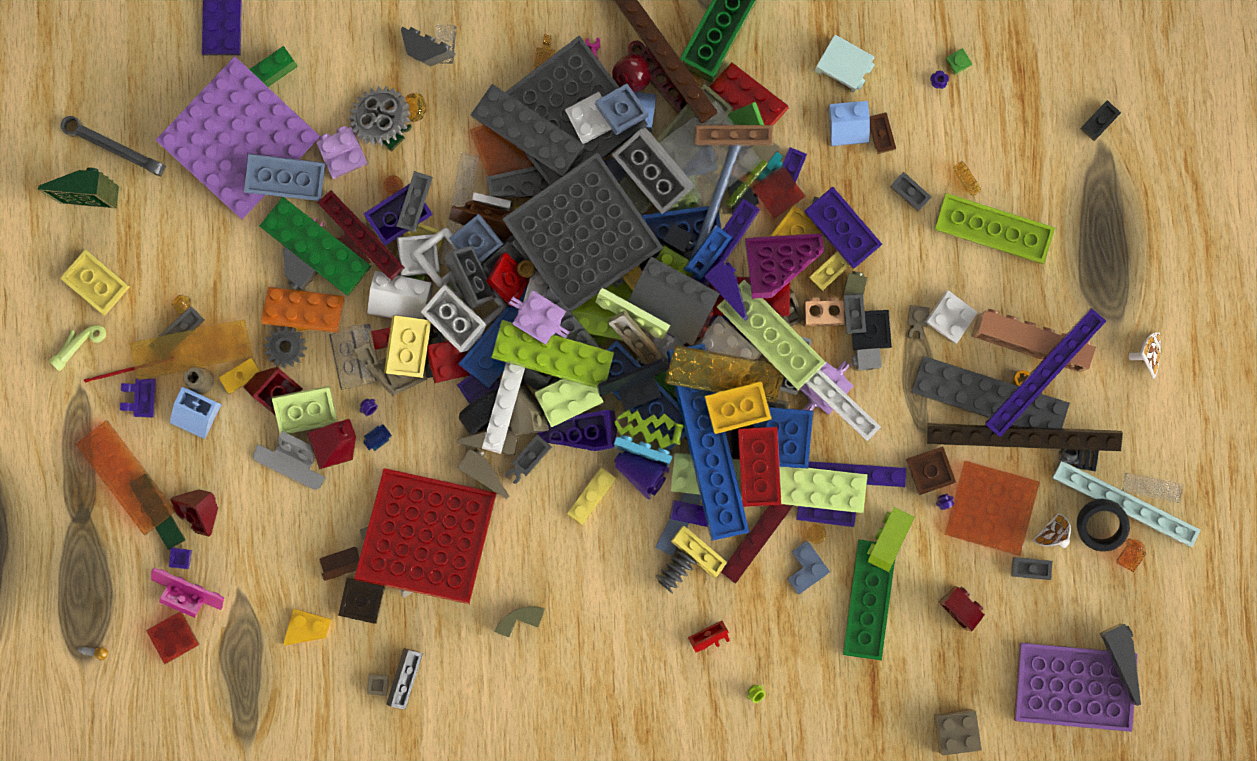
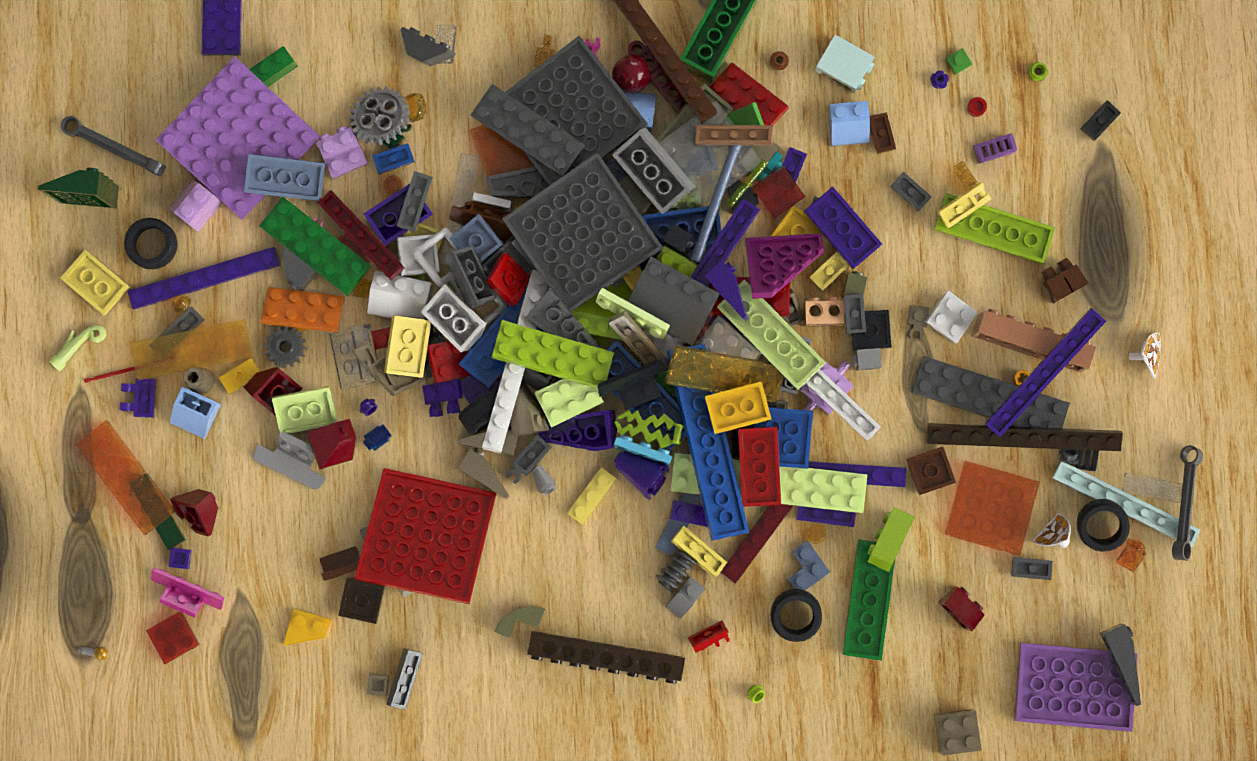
lavender plate [509,291,570,345] -> none
pearl gold piece [517,260,536,278] -> none
white plate [565,92,611,144] -> none
sand blue plate [595,84,649,135] -> none
blue plate [684,226,732,281] -> none
dark purple plate [936,494,954,510] -> none
none -> black tyre [124,218,178,270]
none -> dark purple plate [127,247,281,310]
none -> lavender slope [169,179,222,232]
none -> clear yellow slope [353,279,372,300]
none -> blue plate [372,143,415,175]
none -> dark purple plate [422,379,463,417]
none -> dark brown brick [527,631,685,684]
none -> light grey cone [532,465,556,495]
none -> light grey slope [666,577,706,619]
none -> dark orange plate [770,51,789,70]
none -> black tyre [770,589,822,642]
none -> light yellow plate [937,182,991,228]
none -> red tile [967,97,987,117]
none -> medium lavender slope [973,133,1017,164]
none -> lime plate [1028,62,1048,81]
none -> reddish brown hips [1041,258,1089,304]
none -> dark grey piece [1172,445,1203,561]

